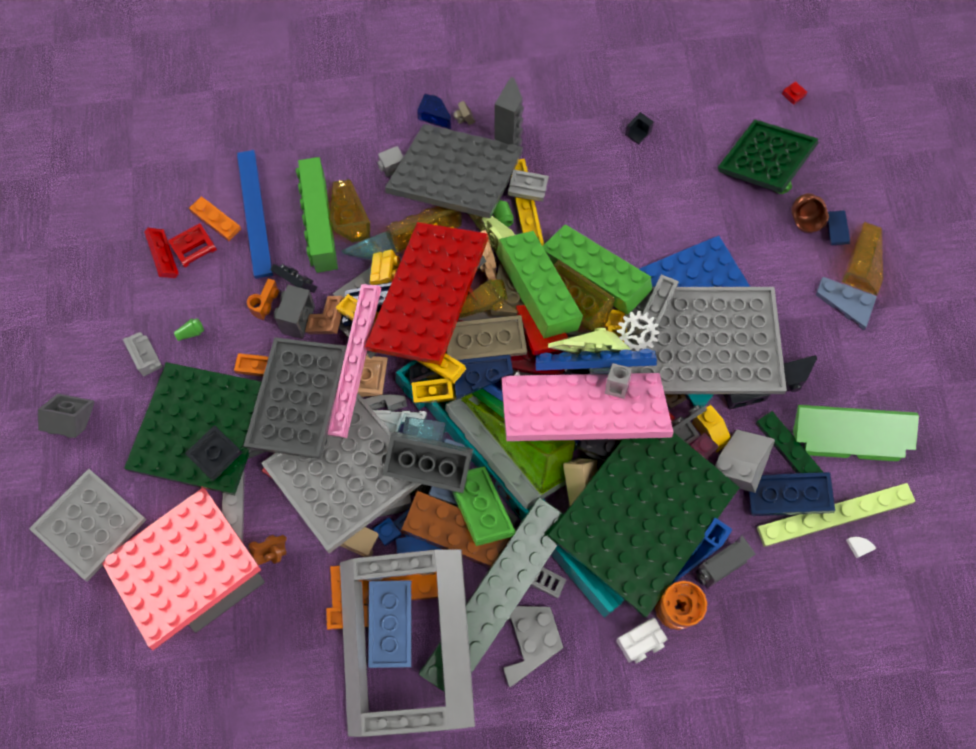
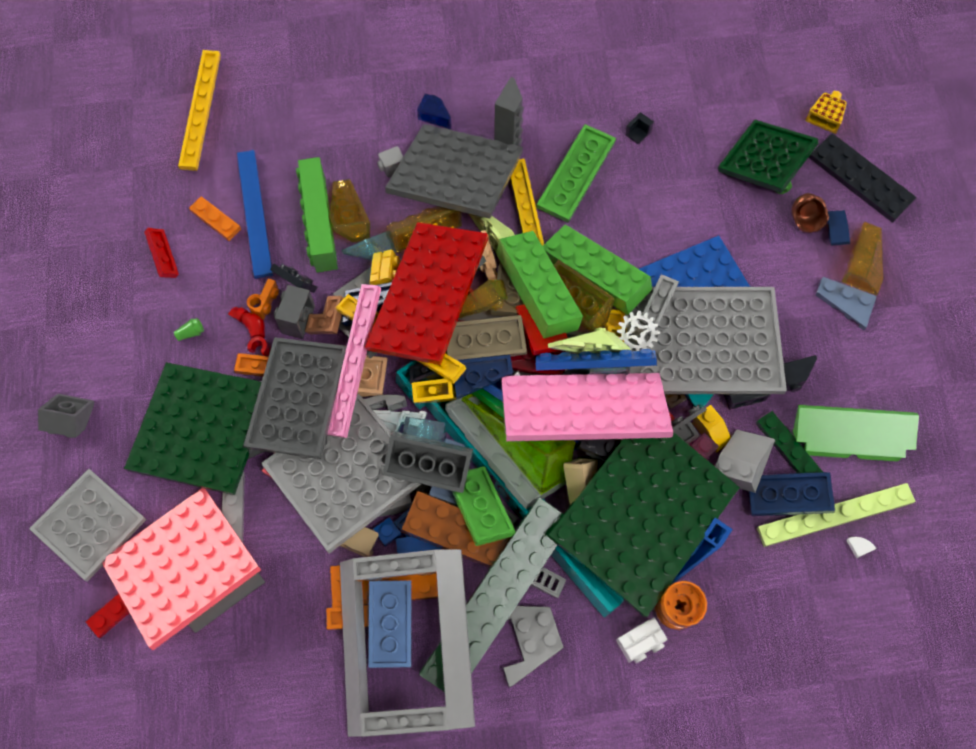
light grey hinge [123,332,163,377] -> none
red plate [168,223,217,268] -> none
black plate [185,425,243,481] -> none
dark orange hips [249,535,287,566] -> none
dark tan tile [453,101,475,125] -> none
bright green brick [493,200,514,227] -> none
light grey plate [508,169,549,202] -> none
light grey brick [605,363,632,399] -> none
dark grey window [695,535,756,589] -> none
red plate [782,81,808,105] -> none
none -> red plate [86,593,129,638]
none -> yellow plate [178,50,221,171]
none -> red piece [228,306,271,357]
none -> bright green plate [536,124,616,223]
none -> yellow torso [805,91,847,134]
none -> black plate [808,133,917,223]

